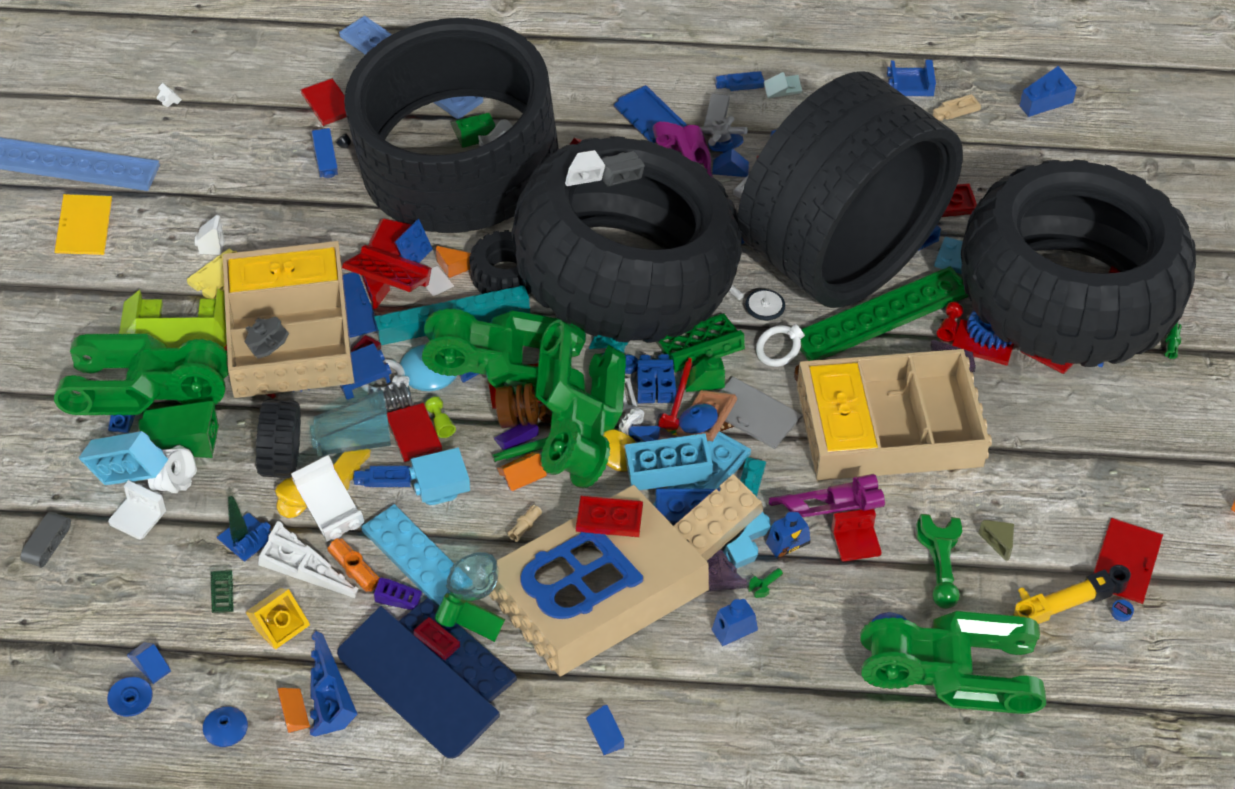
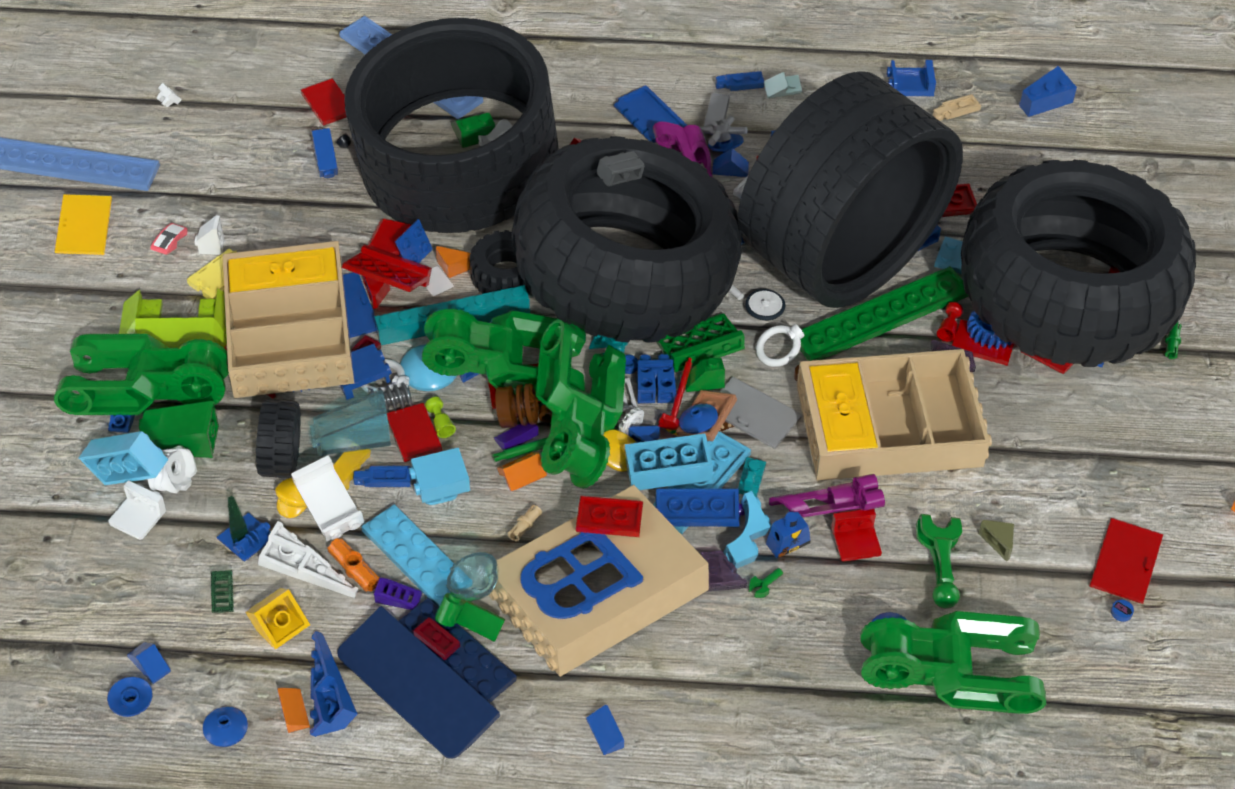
dark grey beam [20,512,71,568] -> none
dark grey hinge [244,317,289,359] -> none
white slope [565,150,605,186] -> none
tan piece [674,474,763,561] -> none
blue torso [712,599,758,647] -> none
yellow piece [1013,565,1131,624] -> none
none -> slope [151,223,187,255]

